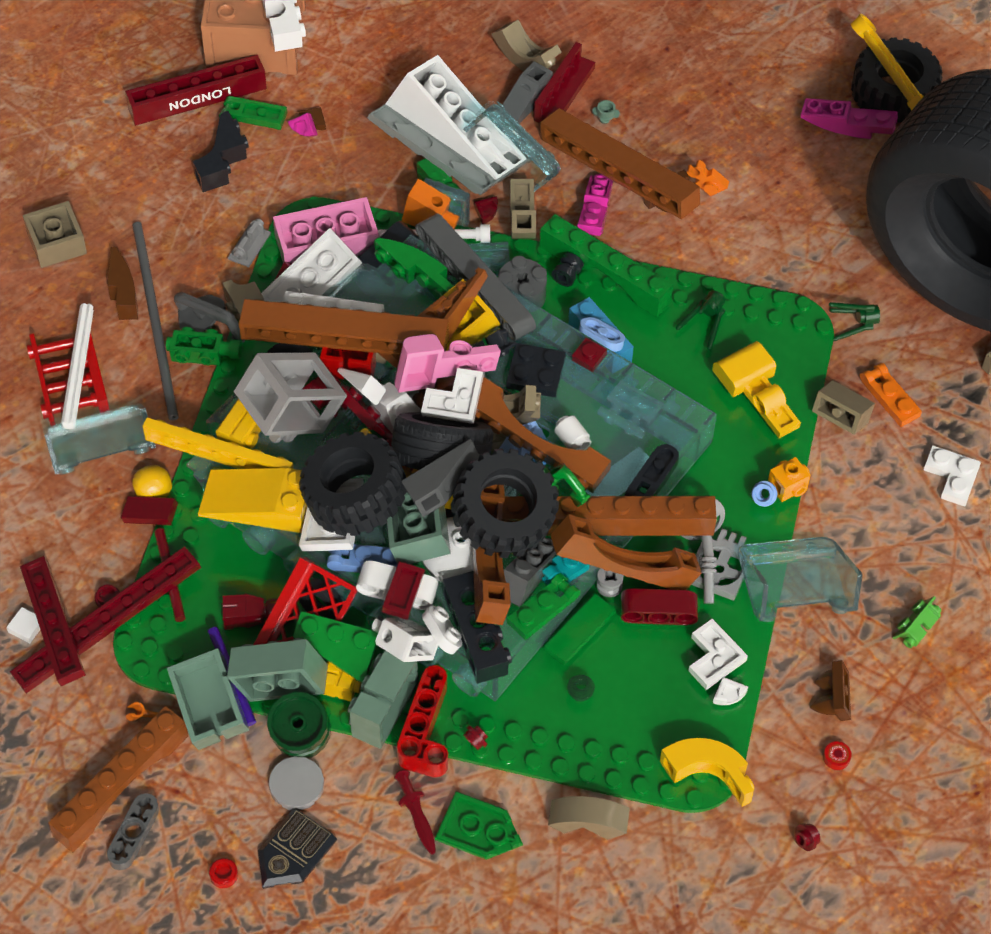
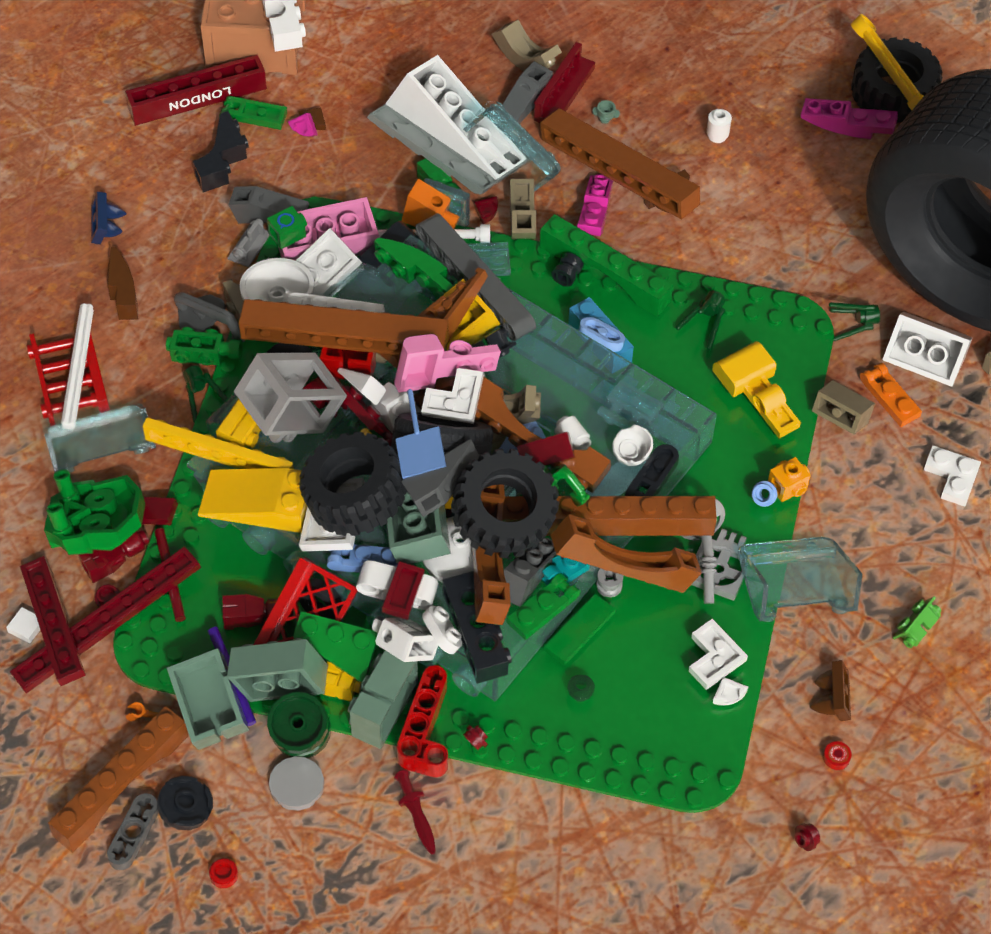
dark tan brick [22,201,87,268] -> none
dark grey piece [132,222,179,421] -> none
yellow hair [132,465,172,498] -> none
black tile [258,809,337,889] -> none
green tile [435,791,523,860] -> none
dark grey brick [498,256,547,314] -> none
black plate [506,343,566,398] -> none
dark tan brick [548,796,630,840] -> none
dark red plate [572,338,607,372] -> none
dark red beam [621,589,698,625] -> none
yellow arch [660,738,754,807] -> none
orange plate [687,160,729,196] -> none
none -> green brick [44,469,145,555]
none -> dark red piece [78,530,149,583]
none -> dark blue tile [91,191,127,245]
none -> black tile [157,776,213,830]
none -> dark green plant [183,366,233,423]
none -> dark grey slope [228,186,309,224]
none -> white dish [240,258,314,302]
none -> green brick [267,206,307,249]
none -> medium blue piece [396,389,446,479]
none -> dark red tile [517,432,576,466]
none -> white hair [612,425,653,466]
none -> white brick [706,109,732,143]
none -> white slope [883,312,973,386]

